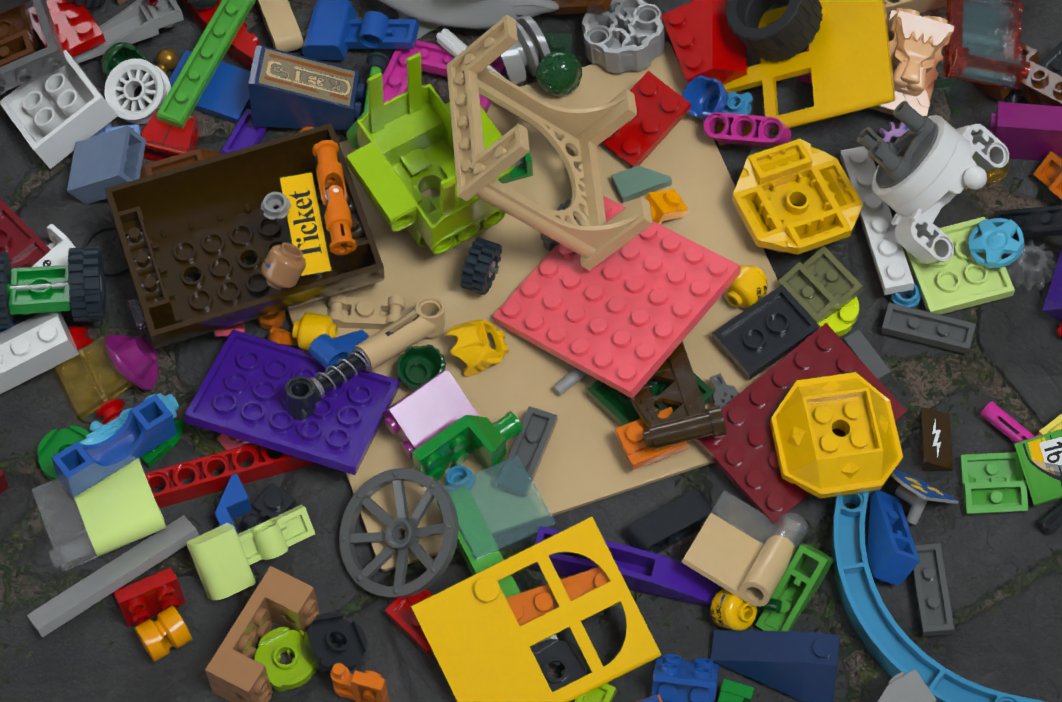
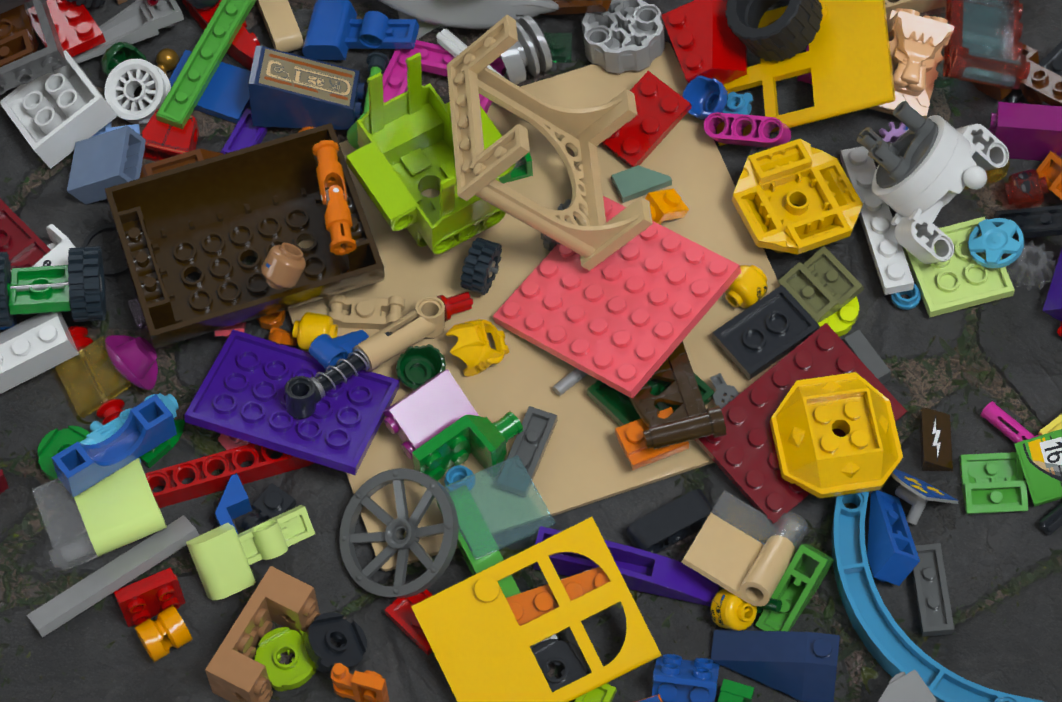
light grey plate [261,192,291,220] -> none
yellow sticker [280,172,331,276] -> none
dark green hair [536,51,582,96] -> none
dark grey plate [881,303,976,354] -> none
none -> red piece [437,292,473,321]
none -> clear red head [1004,169,1049,209]

